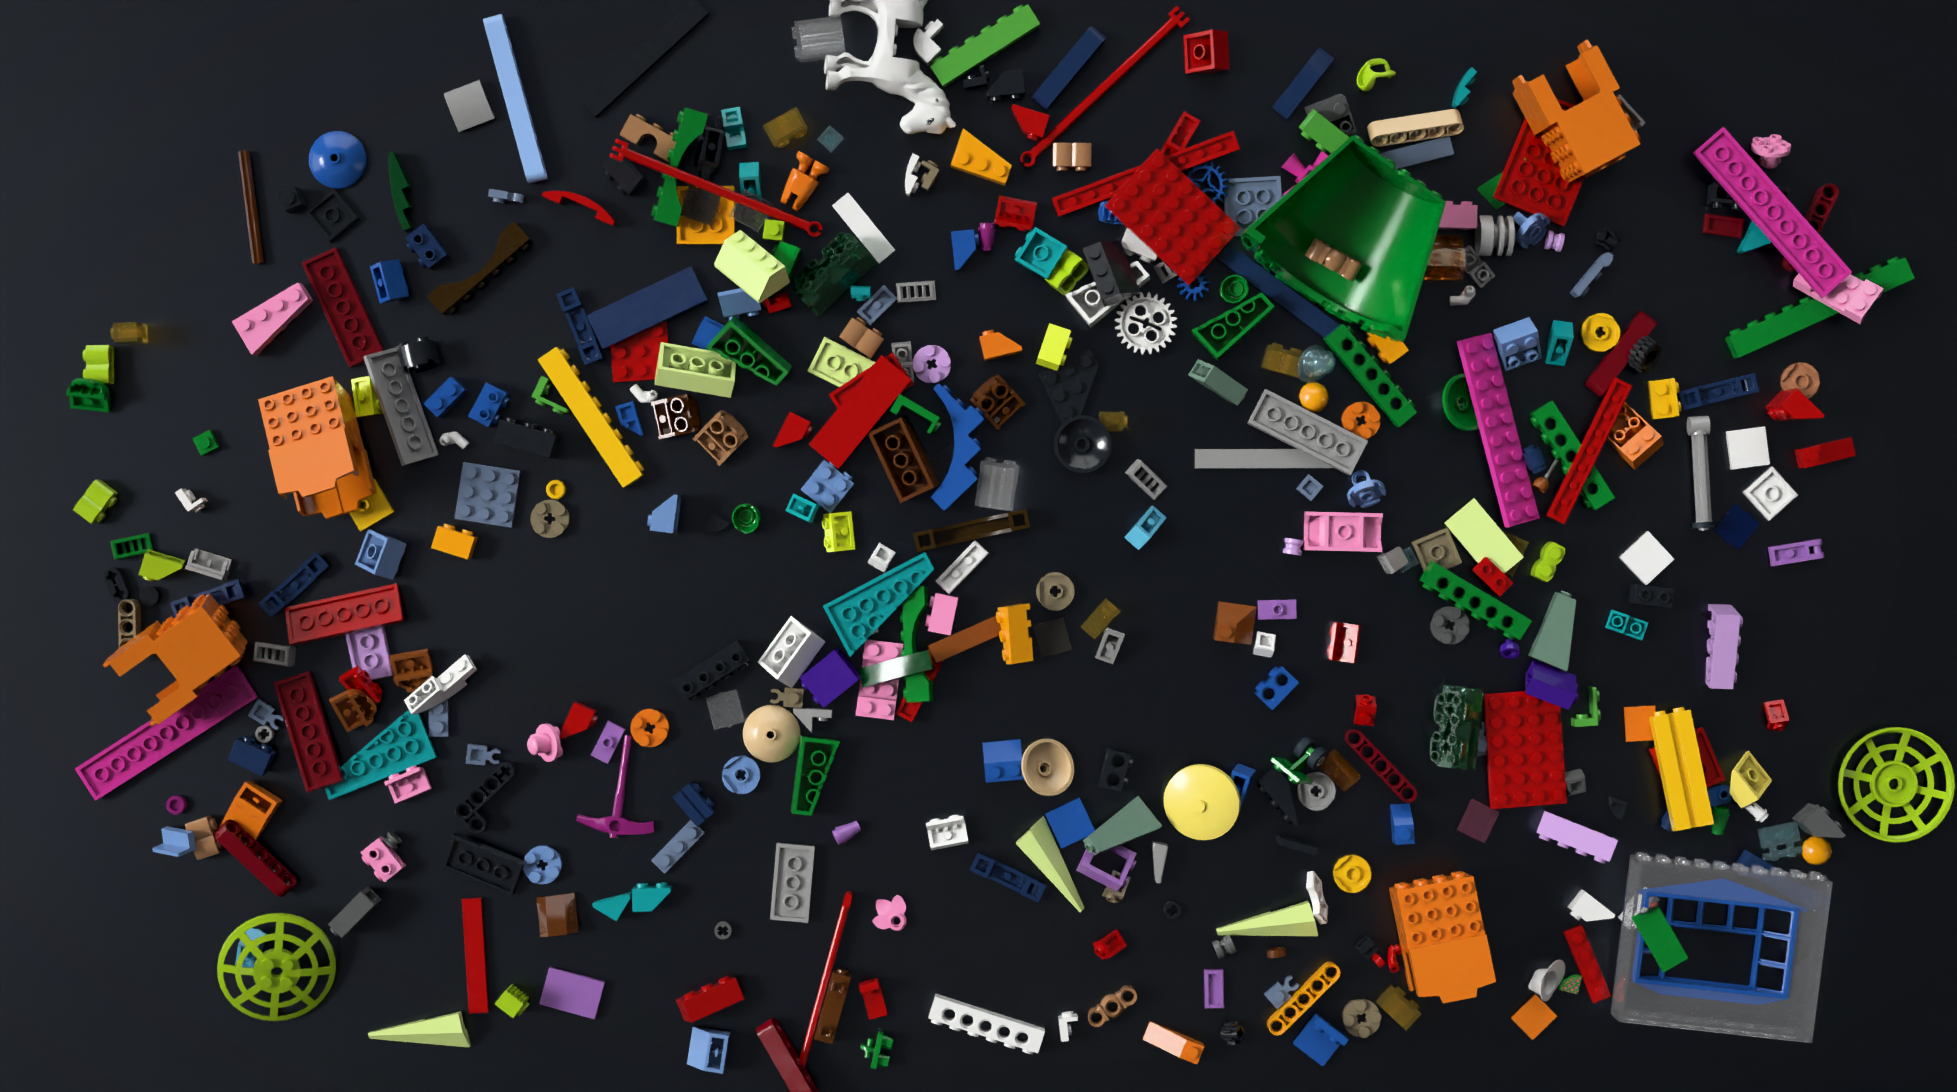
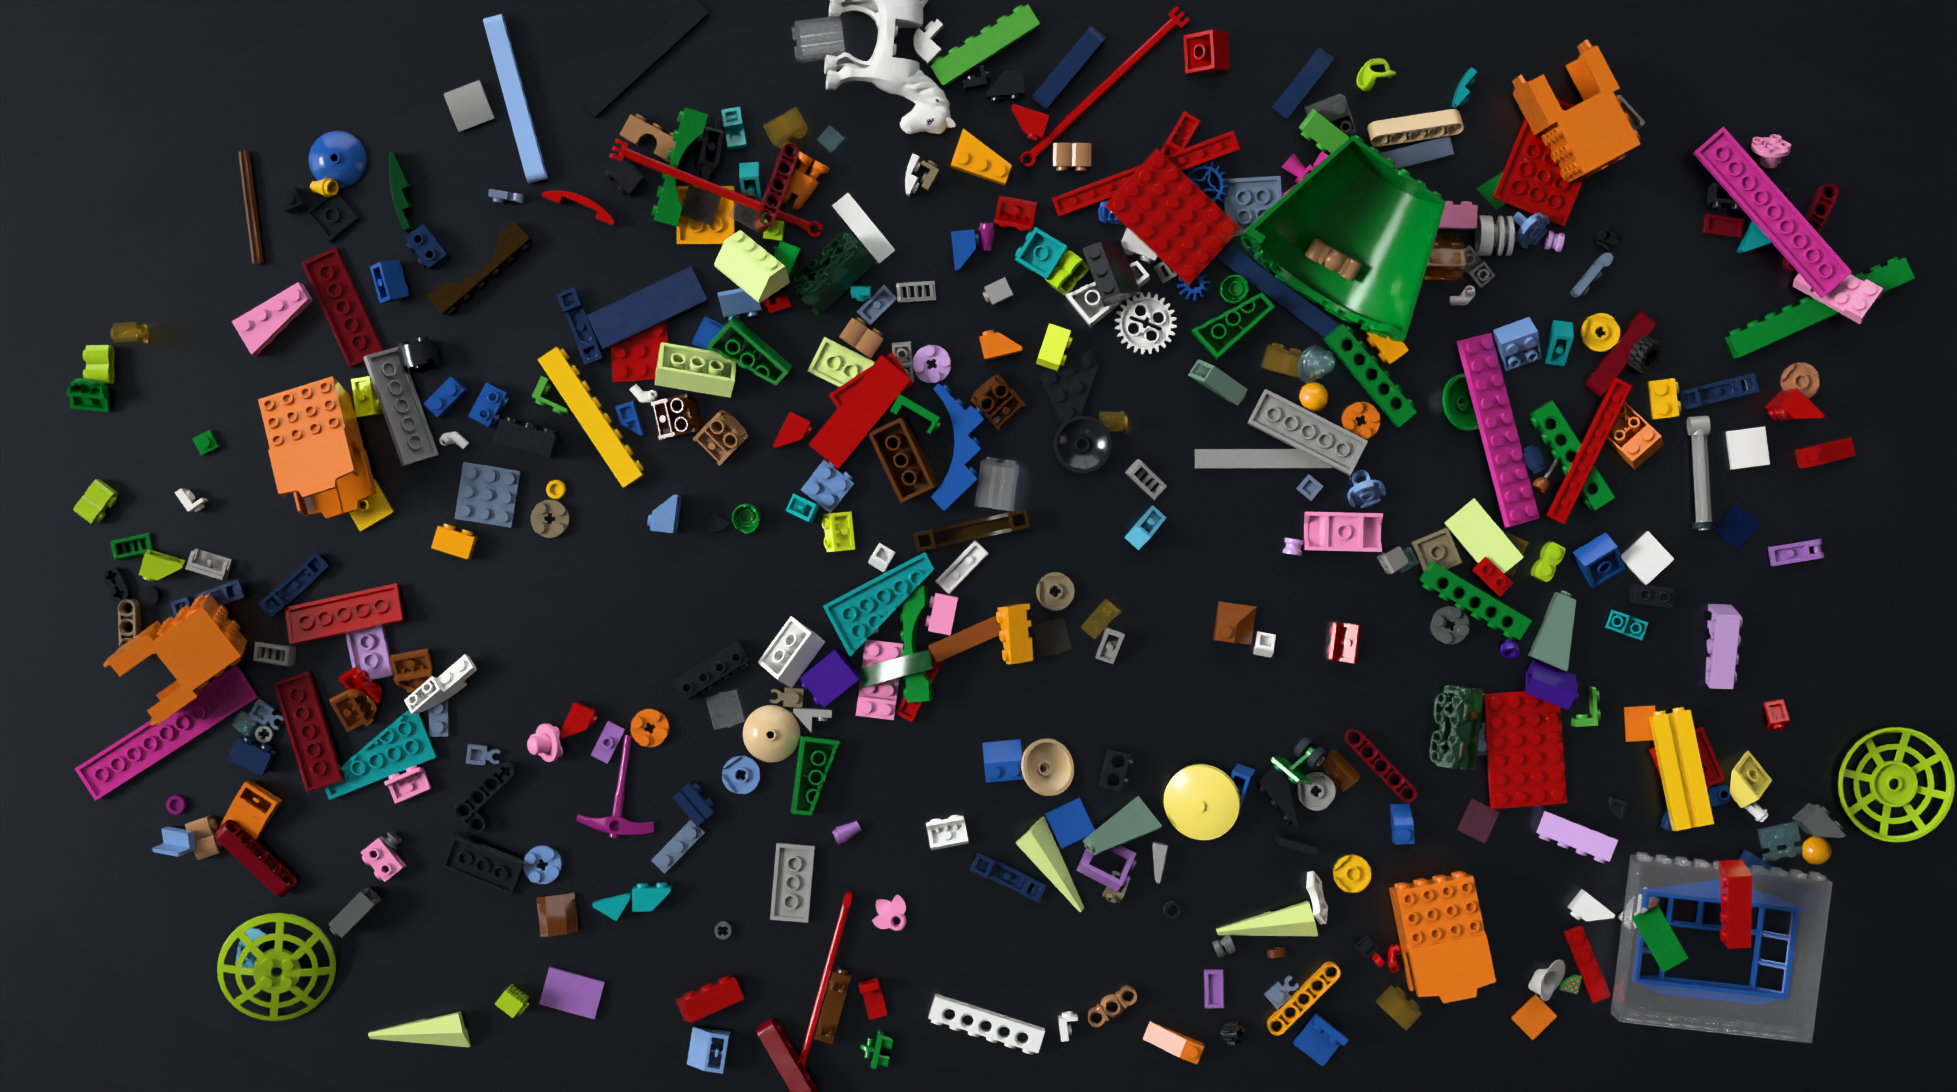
medium blue slope [355,529,406,580] -> none
red tile [462,897,489,1014] -> none
red bracket [1093,930,1127,960] -> none
blue brick [1254,666,1299,710] -> none
medium lavender plate [1257,599,1297,620] -> none
dark tan plate [1342,998,1381,1038] -> none
red bracket [1354,694,1377,726] -> none
dark grey slope [1565,769,1587,796] -> none
green cone [1711,805,1730,835] -> none
white tile [1743,467,1798,521] -> none
none -> clear light blue plate [232,710,257,736]
none -> yellow cone [310,178,339,197]
none -> dark red beam [754,143,799,232]
none -> light grey brick [982,277,1013,306]
none -> blue slope [1573,533,1626,589]
none -> red wedge [1719,860,1752,949]

